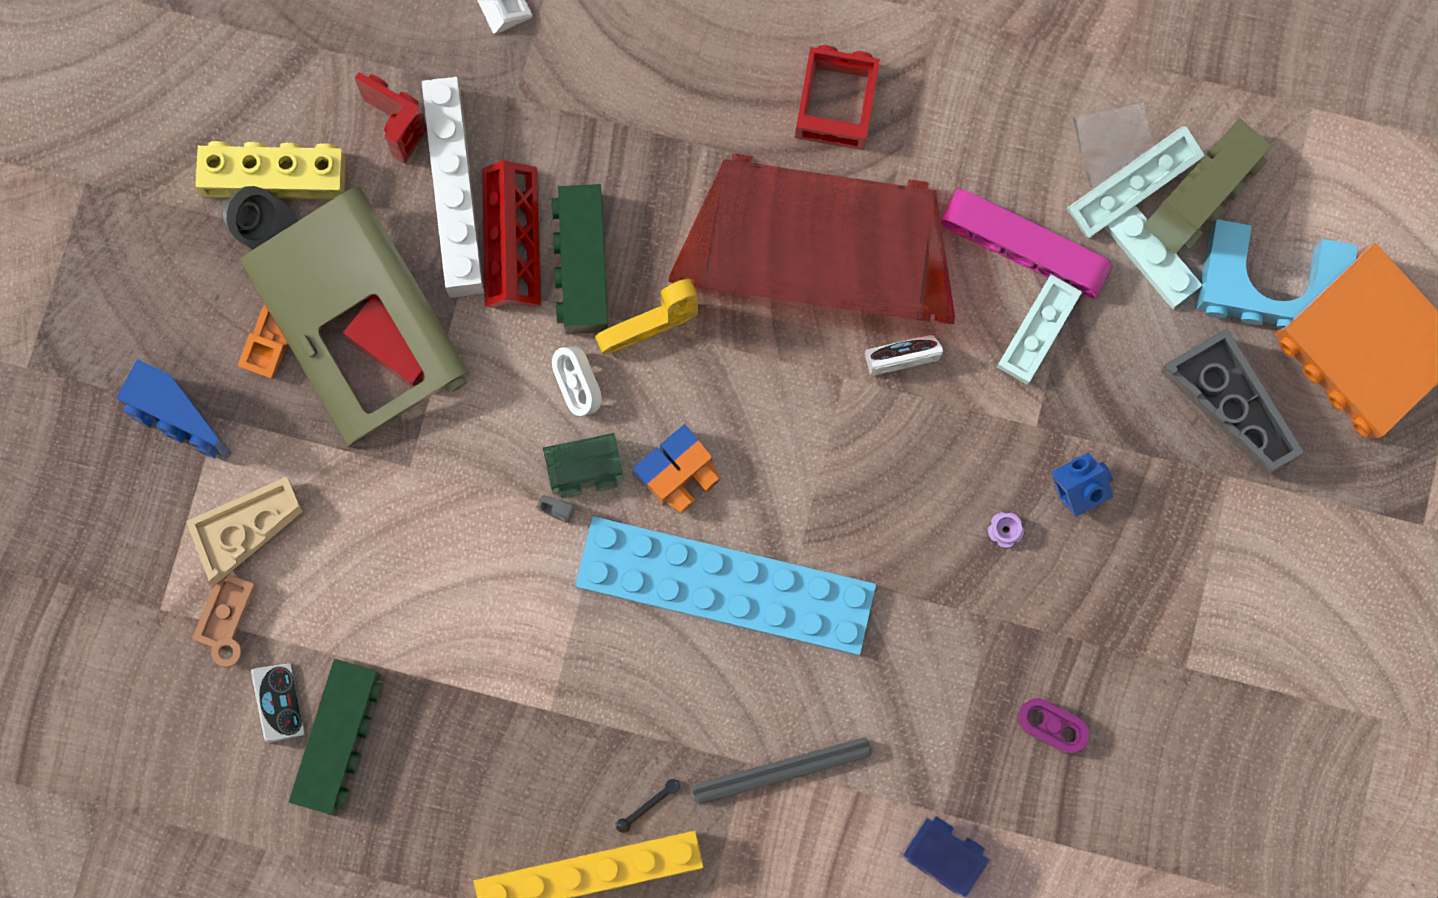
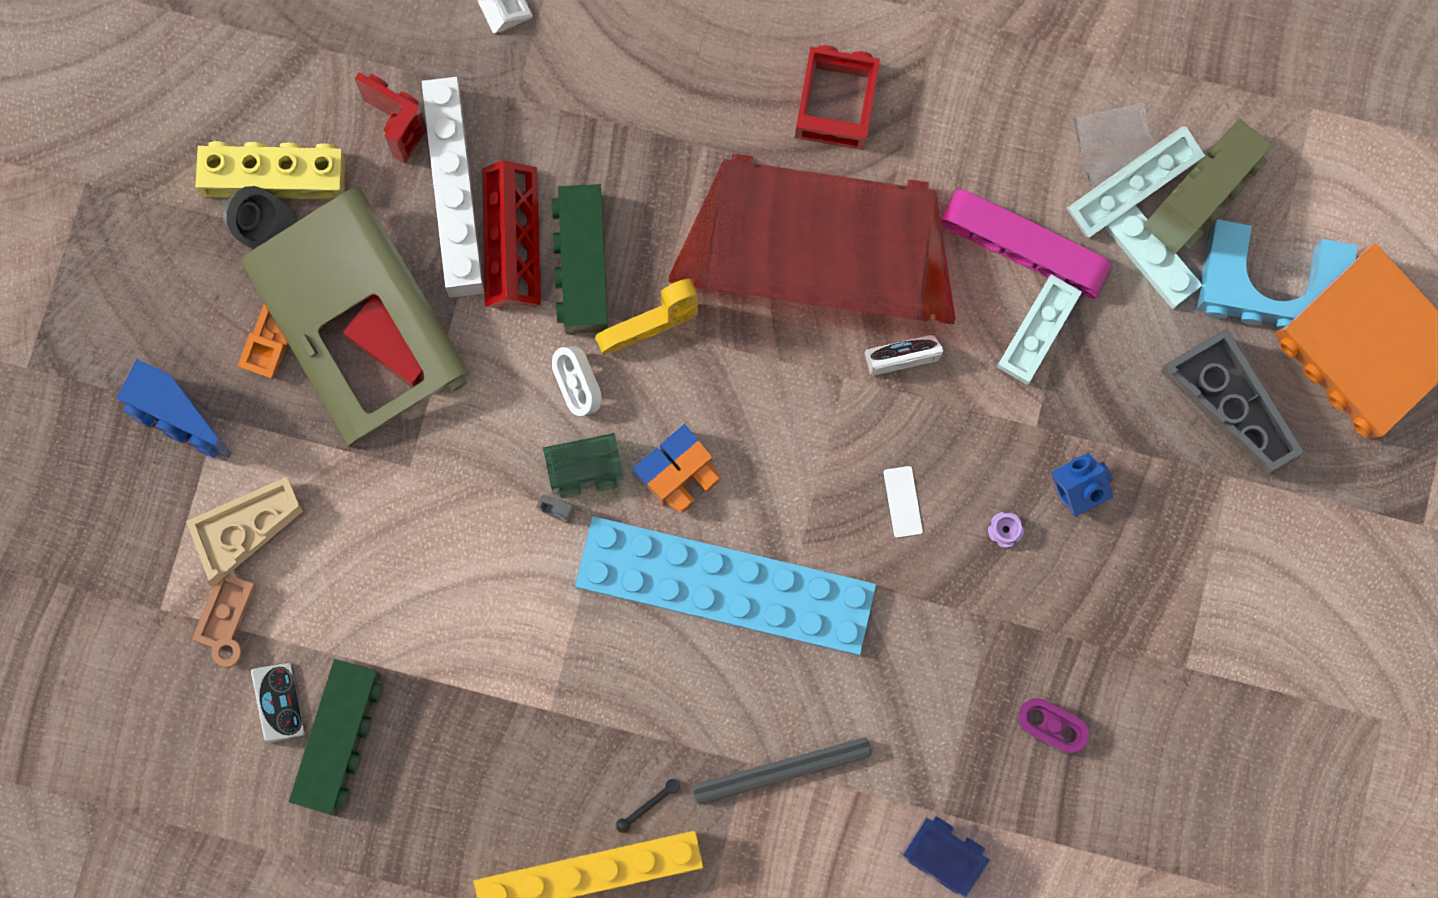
none -> white sticker [883,466,923,538]

